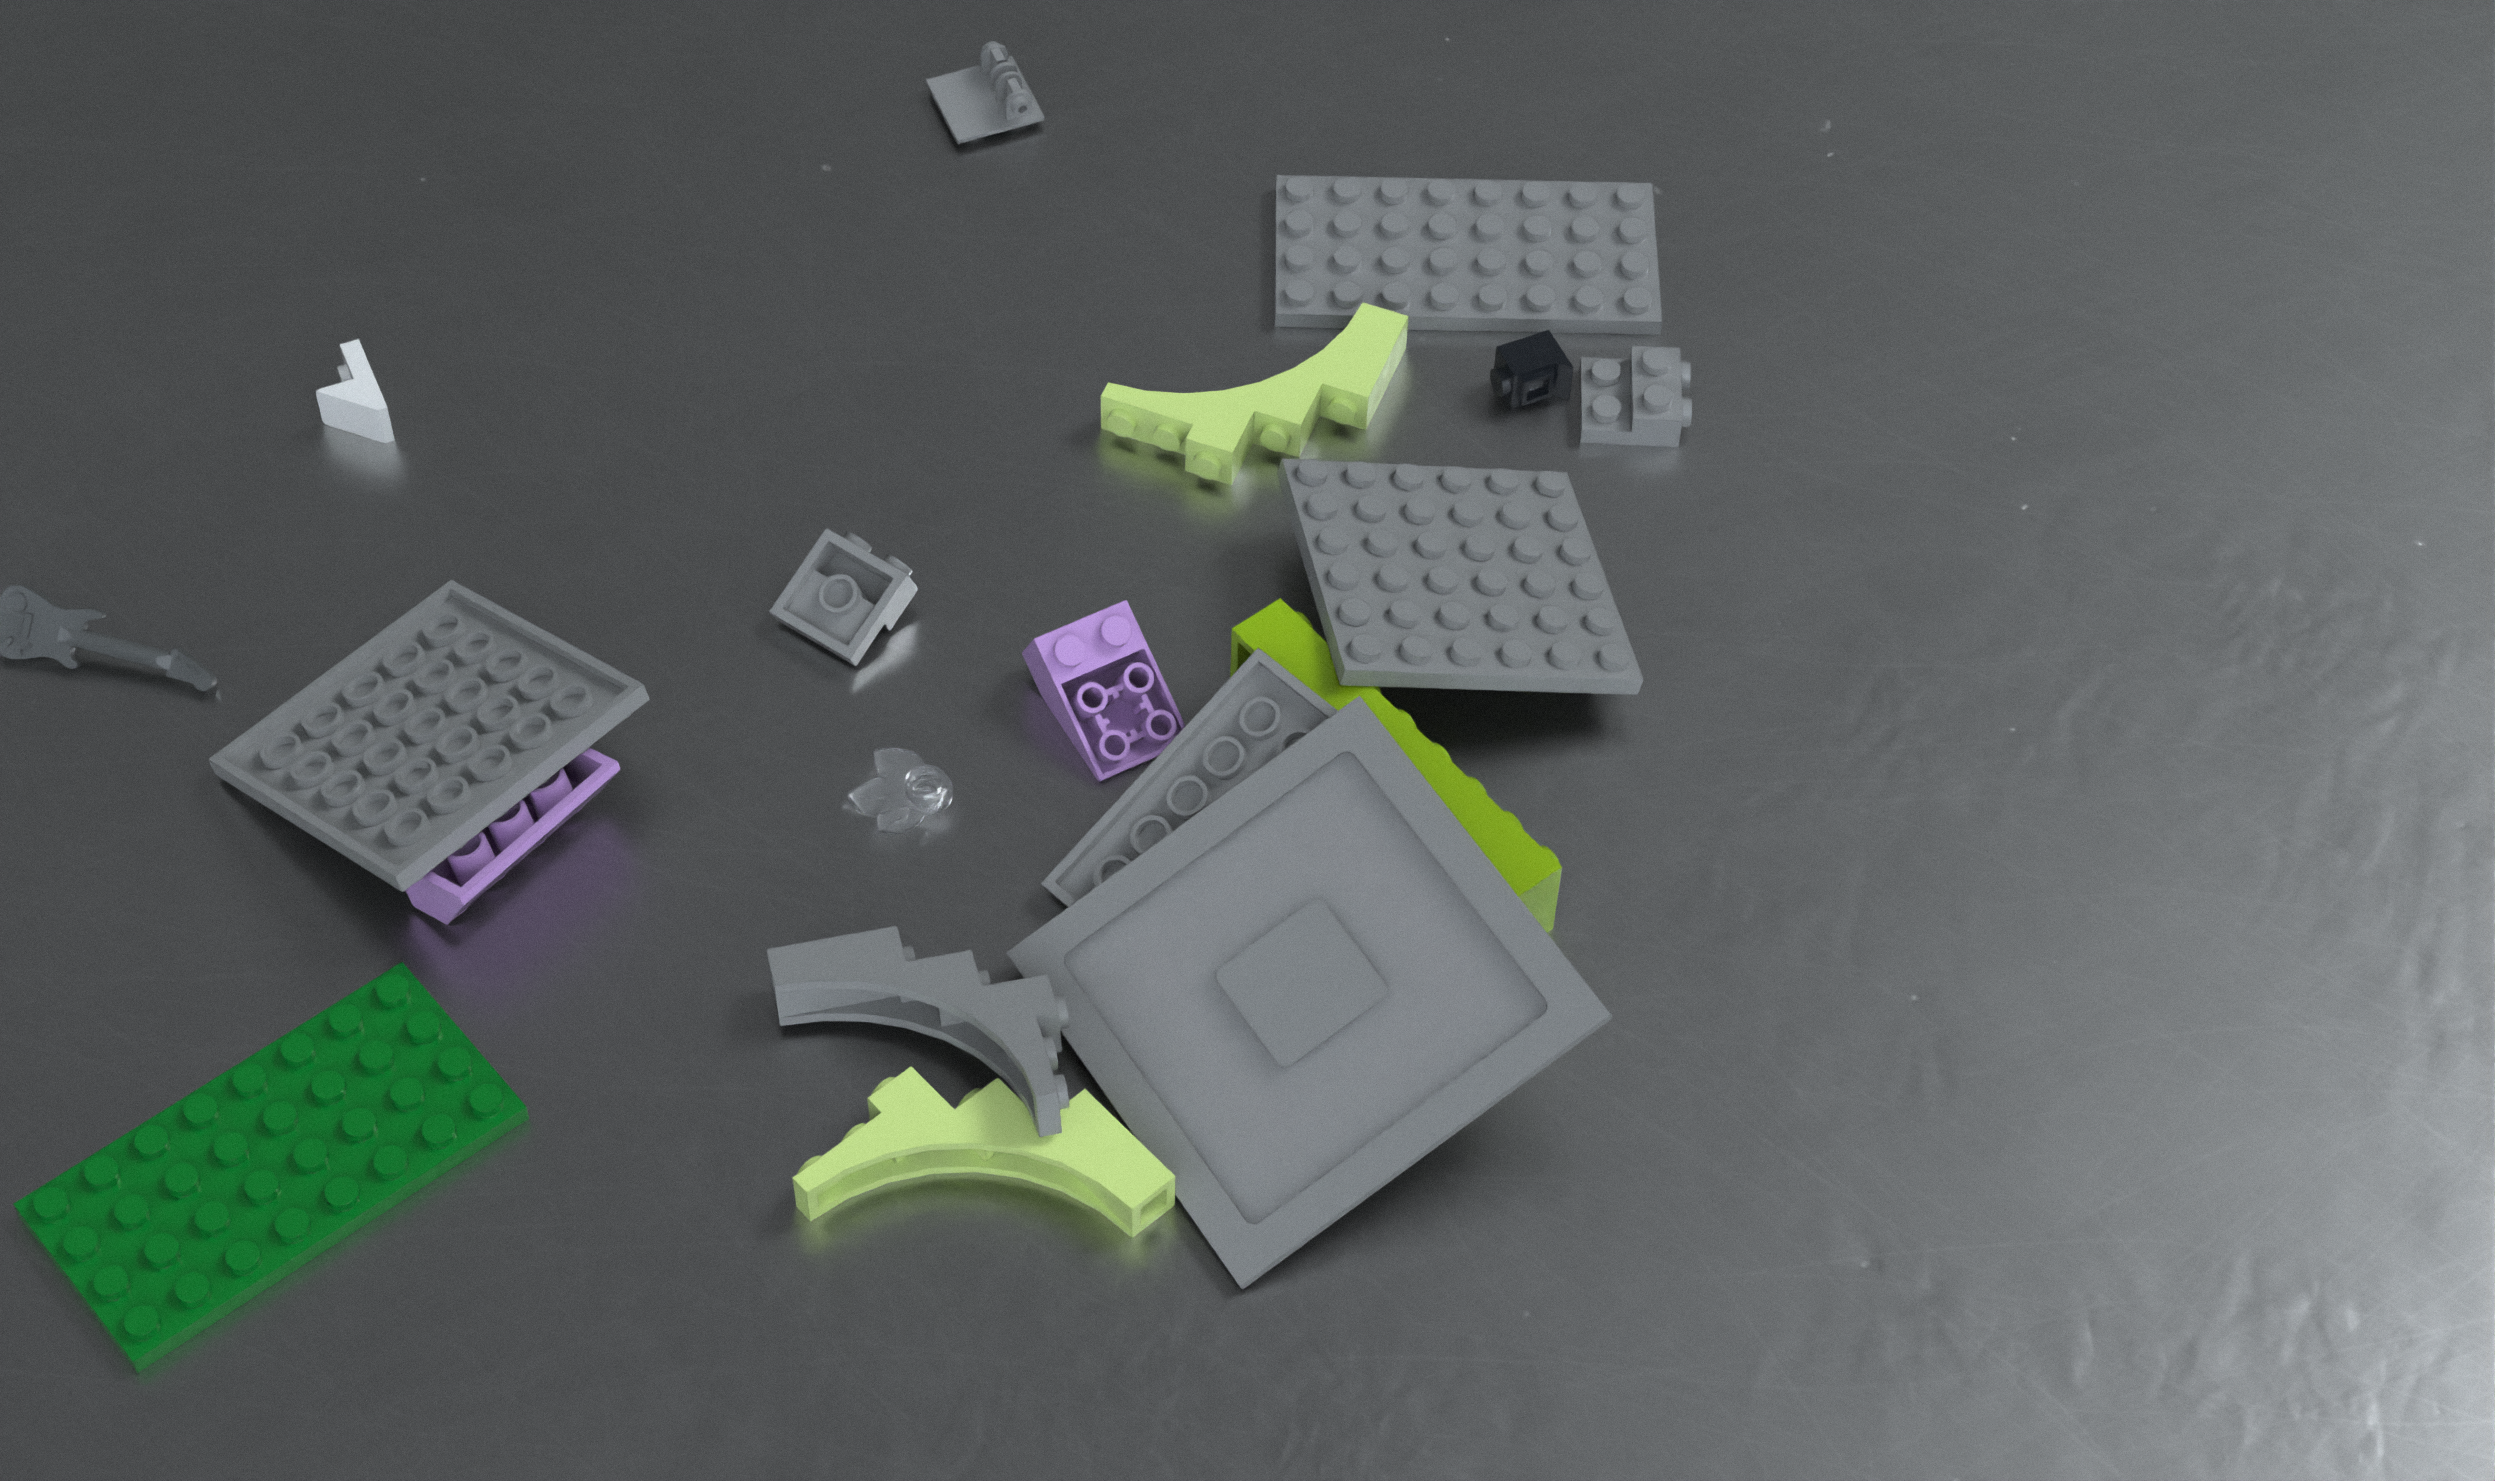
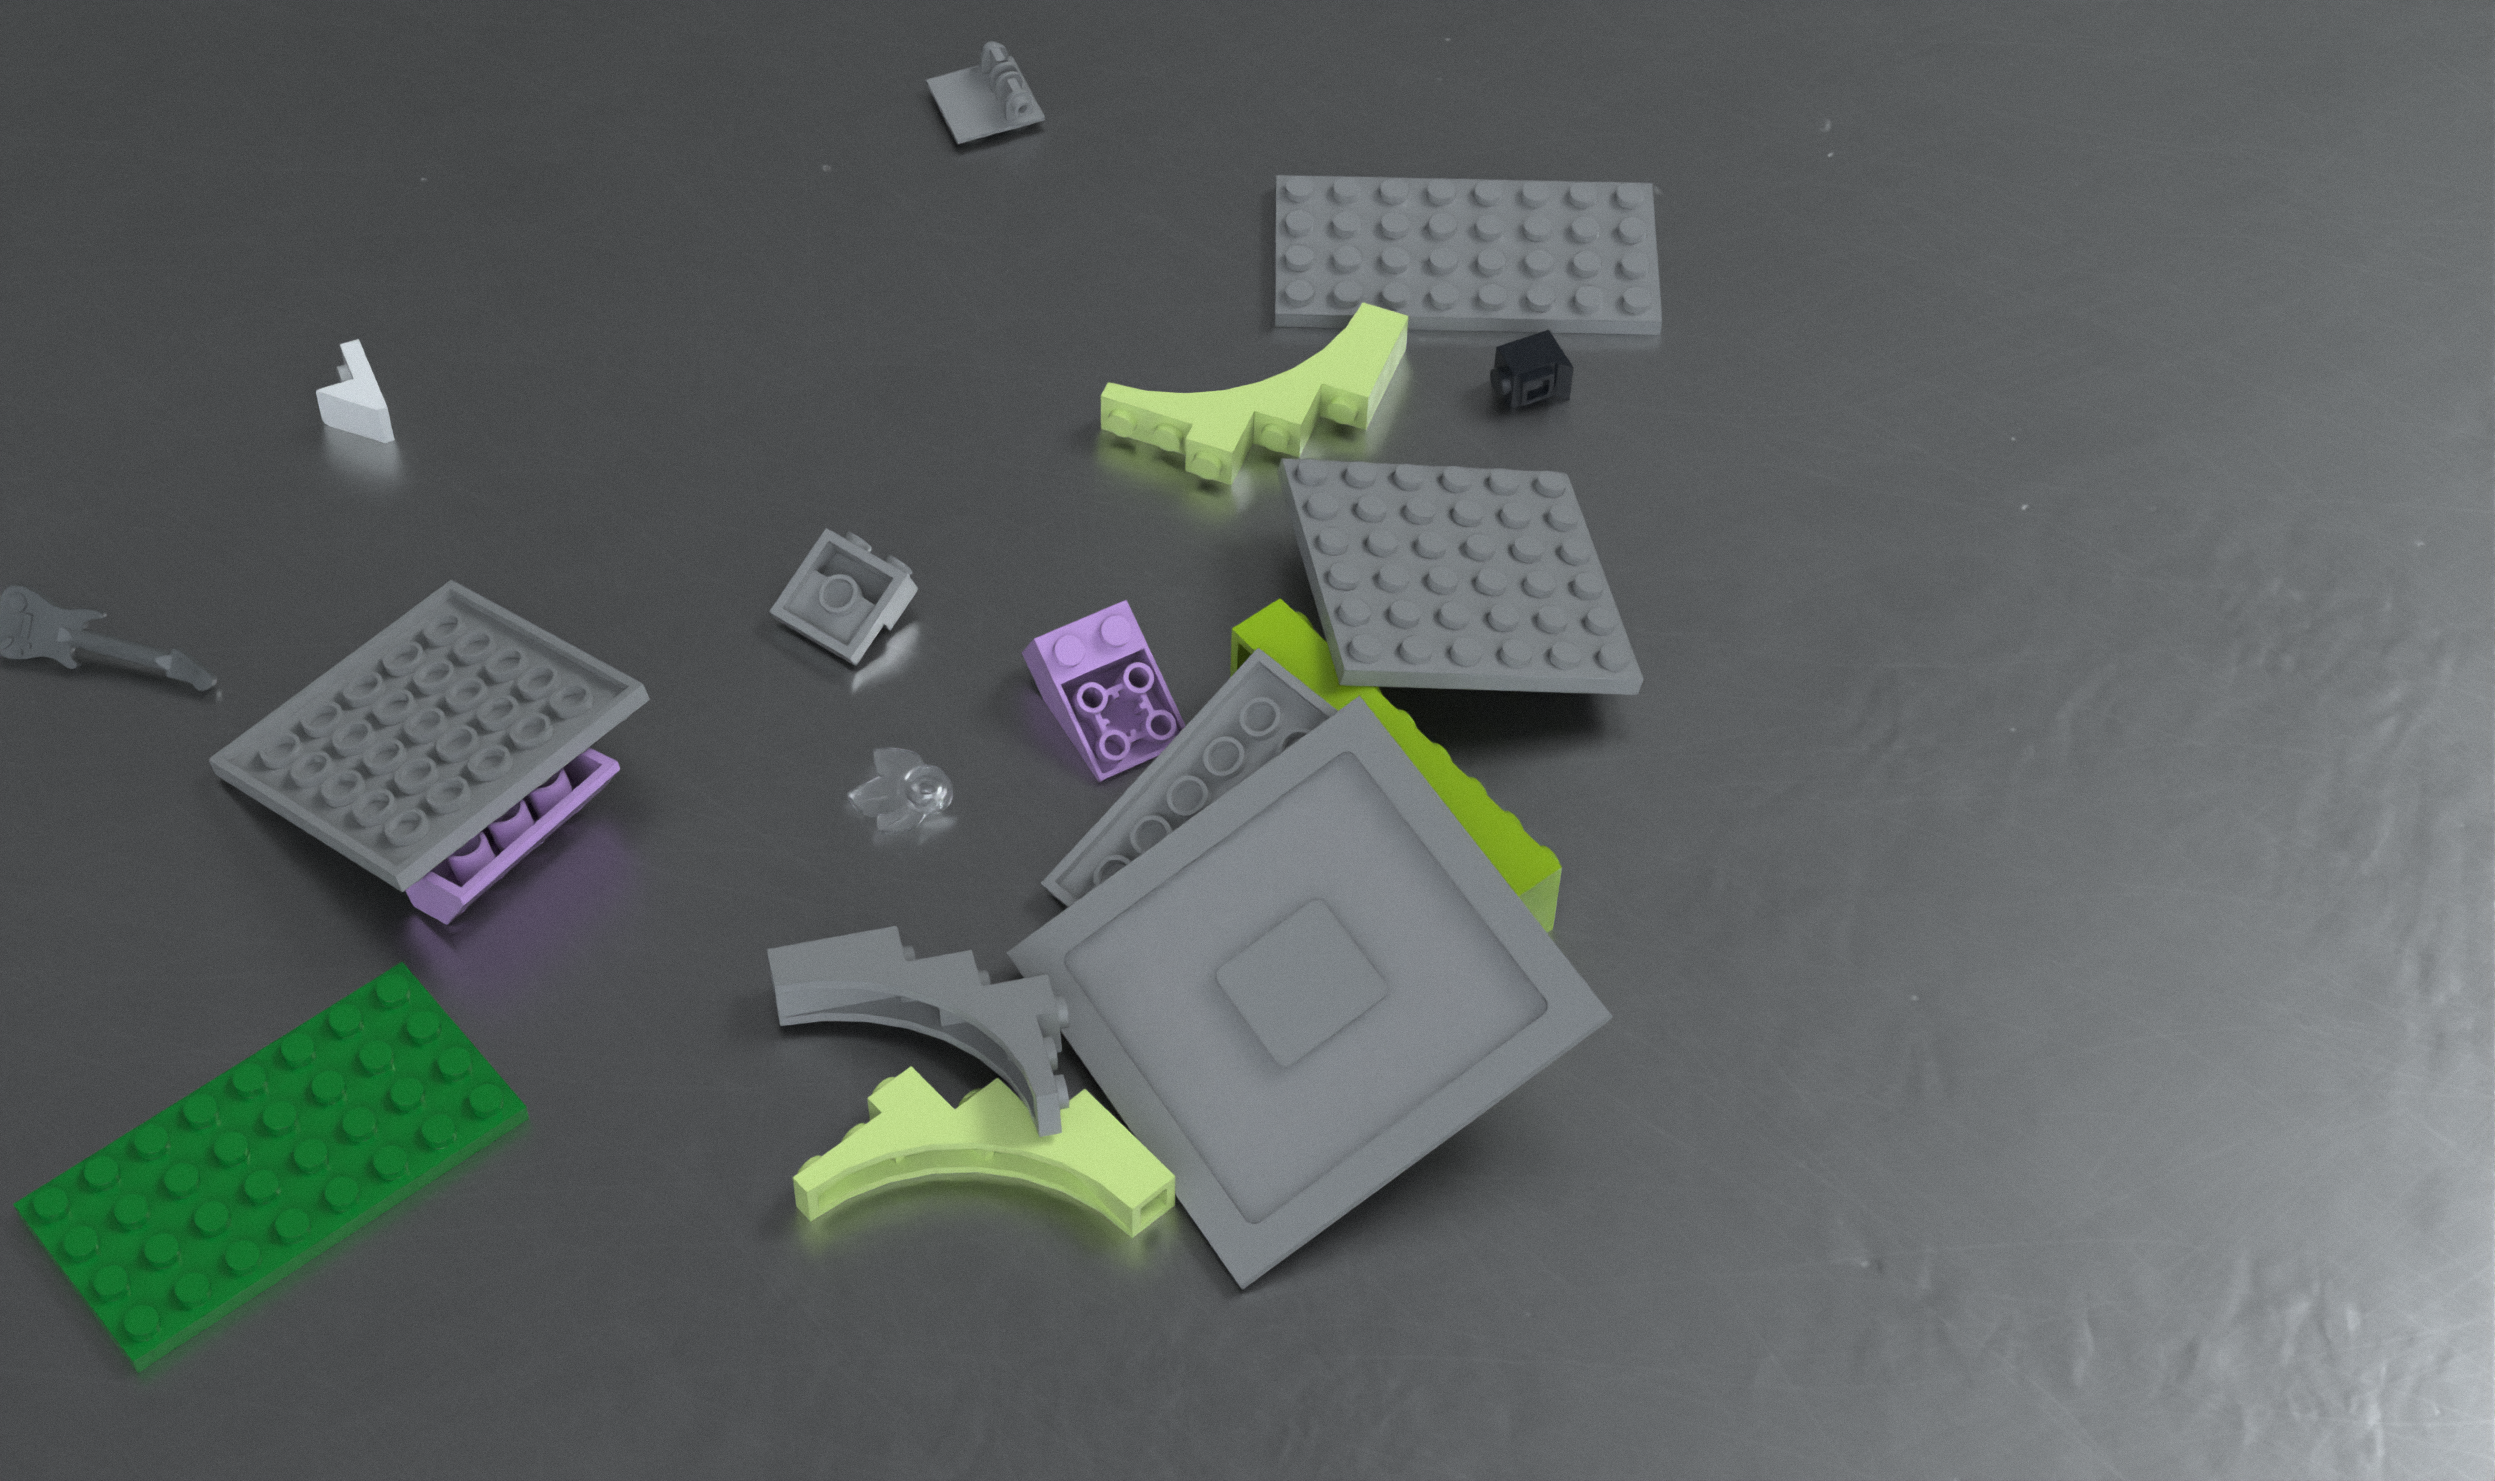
light grey plate [1579,346,1692,447] -> none

